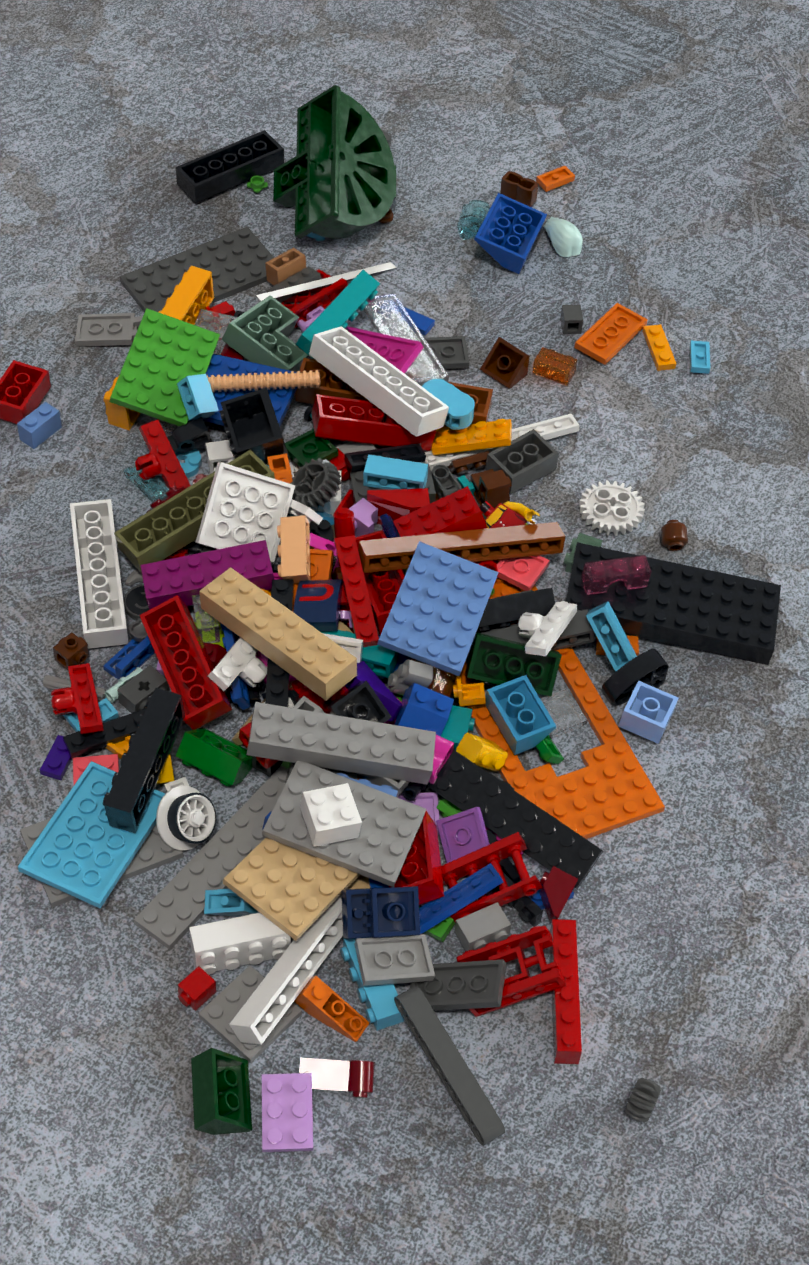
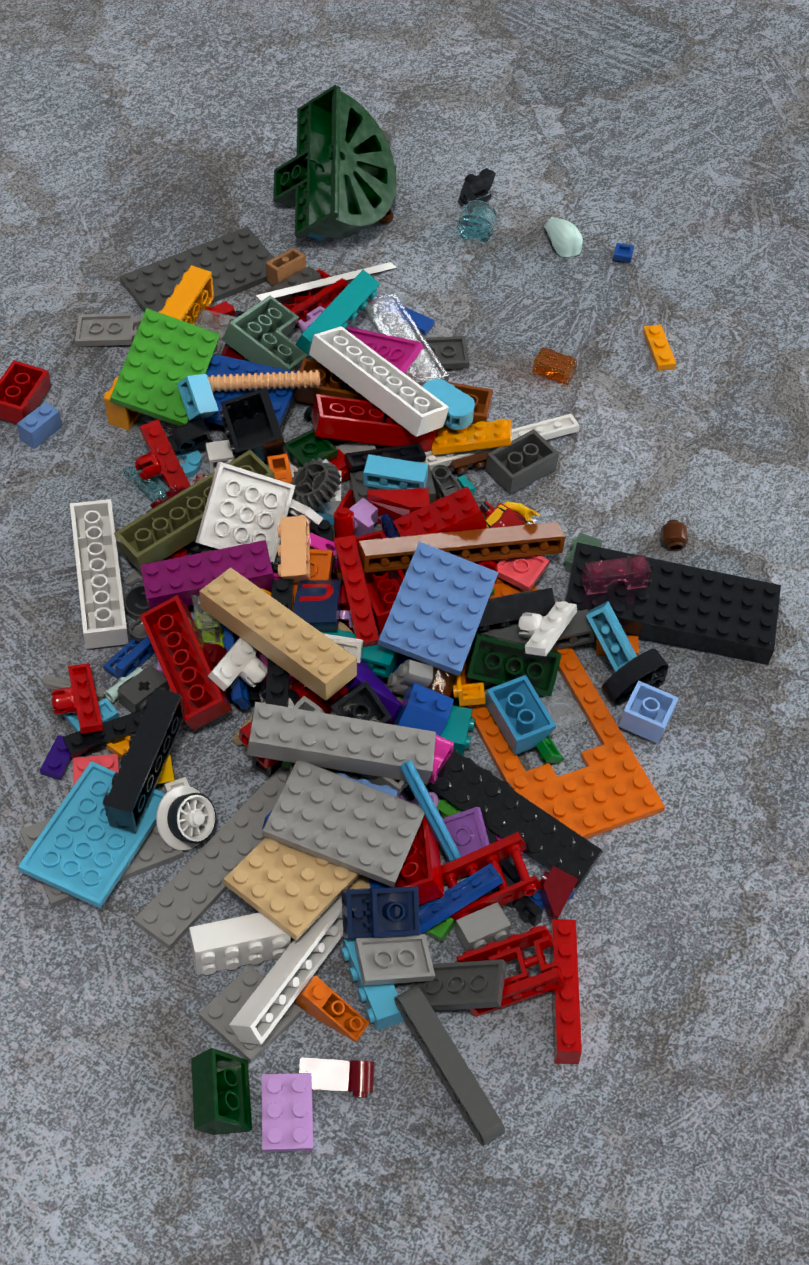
reddish brown brick [53,632,89,670] -> none
black brick [176,130,284,203] -> none
green slope [176,728,253,786] -> none
red brick [178,966,217,1011] -> none
medium azure slope [204,889,259,917] -> none
bright green plate [247,175,268,193] -> none
white brick [300,783,362,847] -> none
yellow brick [456,732,508,772] -> none
reddish brown brick [470,469,512,508] -> none
blue slope [474,193,547,274] -> none
reddish brown slope [480,337,530,389] -> none
reddish brown brick [500,171,538,207] -> none
orange plate [536,166,575,192] -> none
dark grey brick [560,305,583,334] -> none
orange plate [574,303,648,365] -> none
white gear [579,480,645,536] -> none
dark grey gear [625,1078,661,1123] -> none
medium azure plate [690,340,710,374] -> none
none -> dark azure axle [400,760,462,862]
none -> black piece [458,168,496,216]
none -> blue plate [613,243,634,263]

